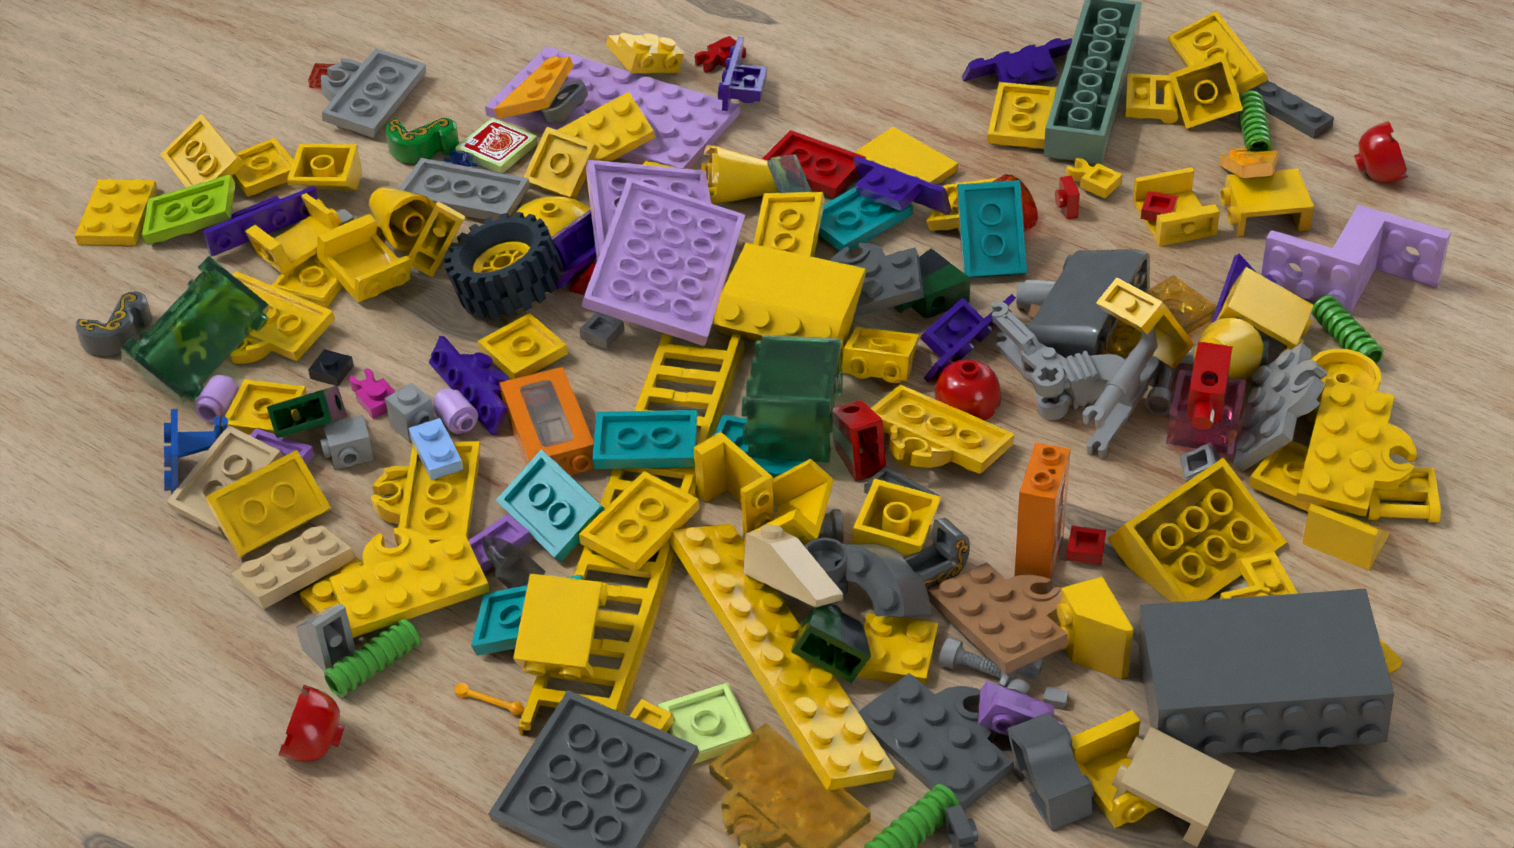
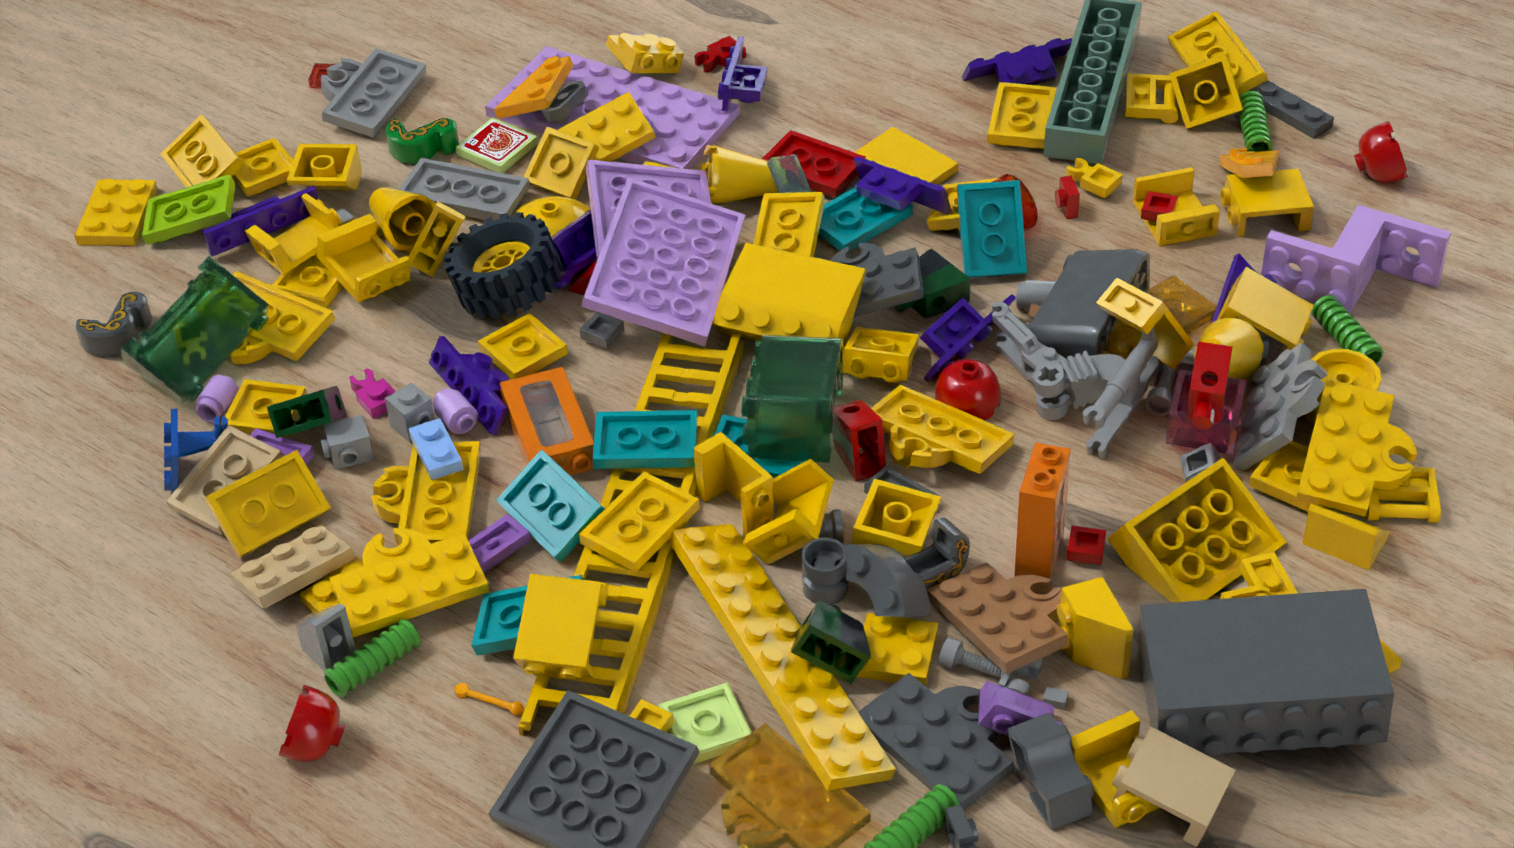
black plate [308,349,354,386] -> none
clear blue plate [444,150,478,167] -> none
clear smoke plate [482,536,546,589] -> none
tan slope [743,525,843,607] -> none

